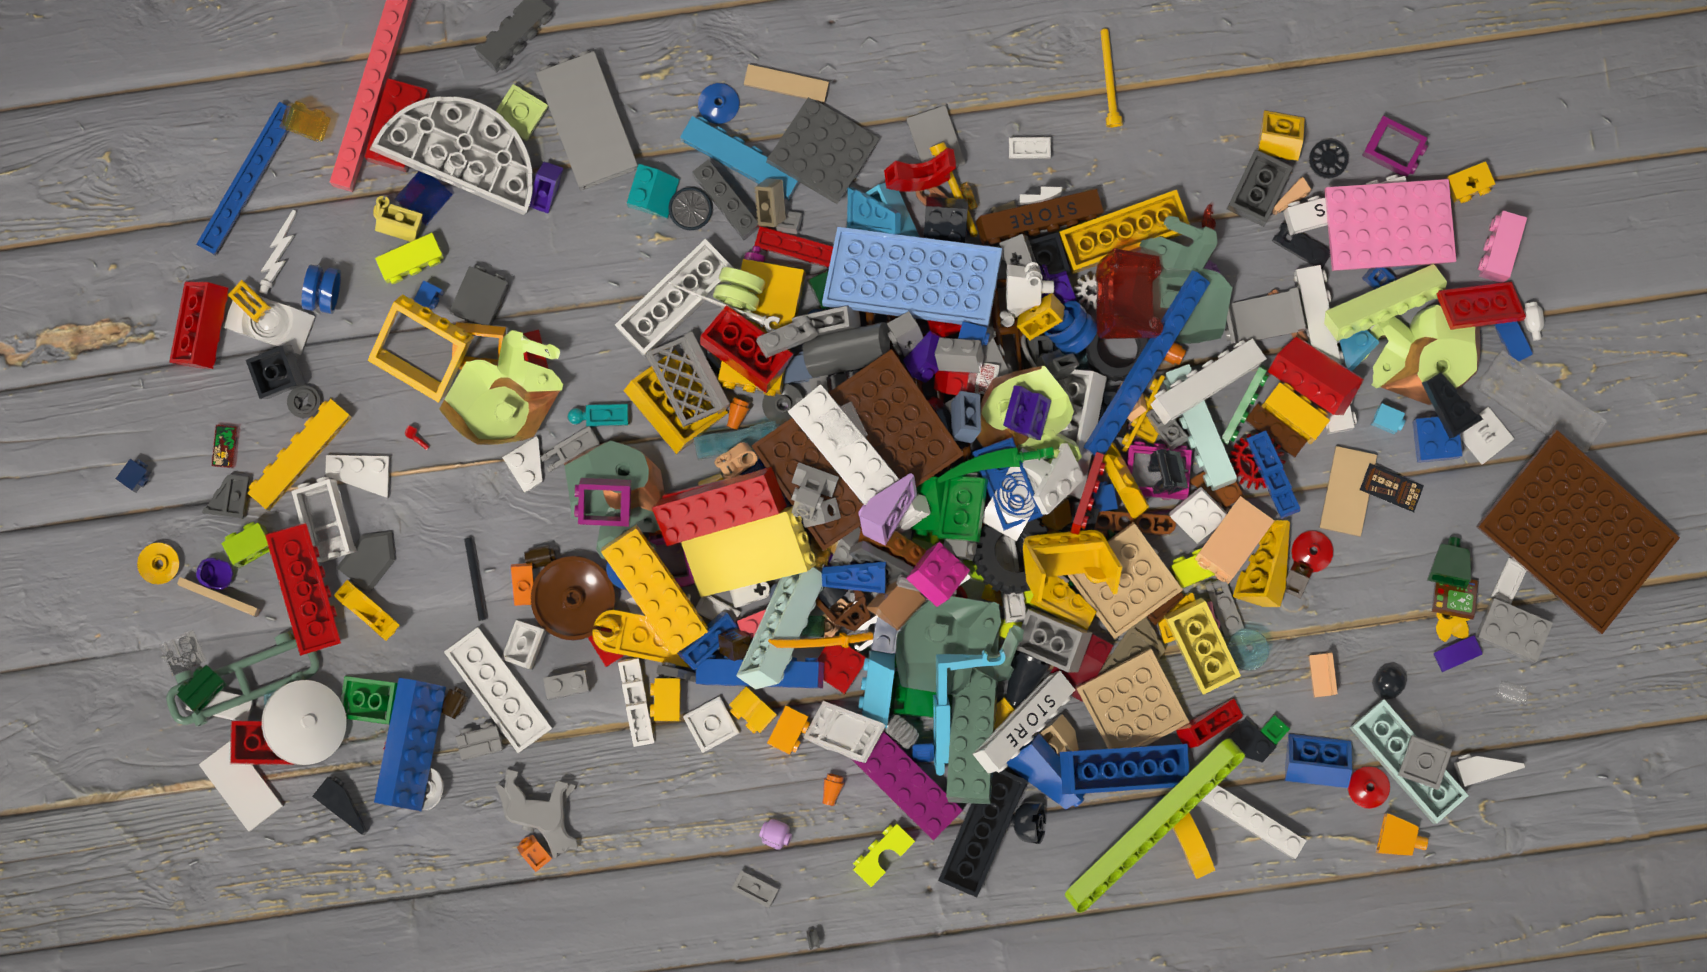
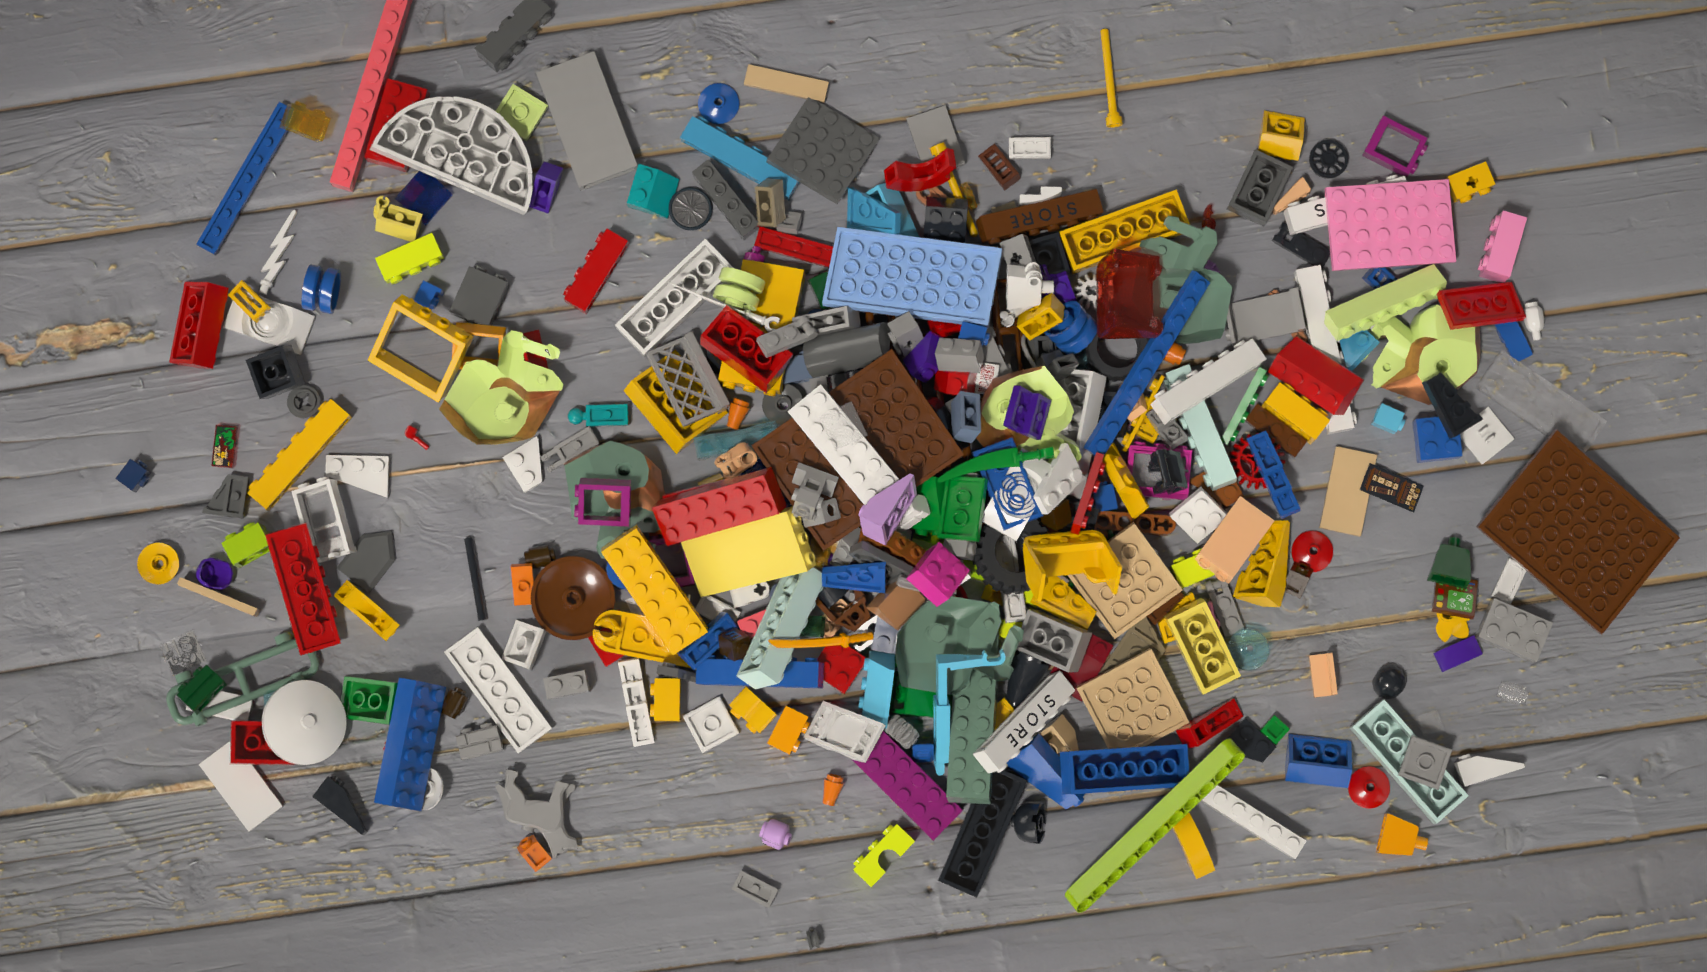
none -> red brick [563,229,629,315]
none -> copper slope [978,143,1021,191]

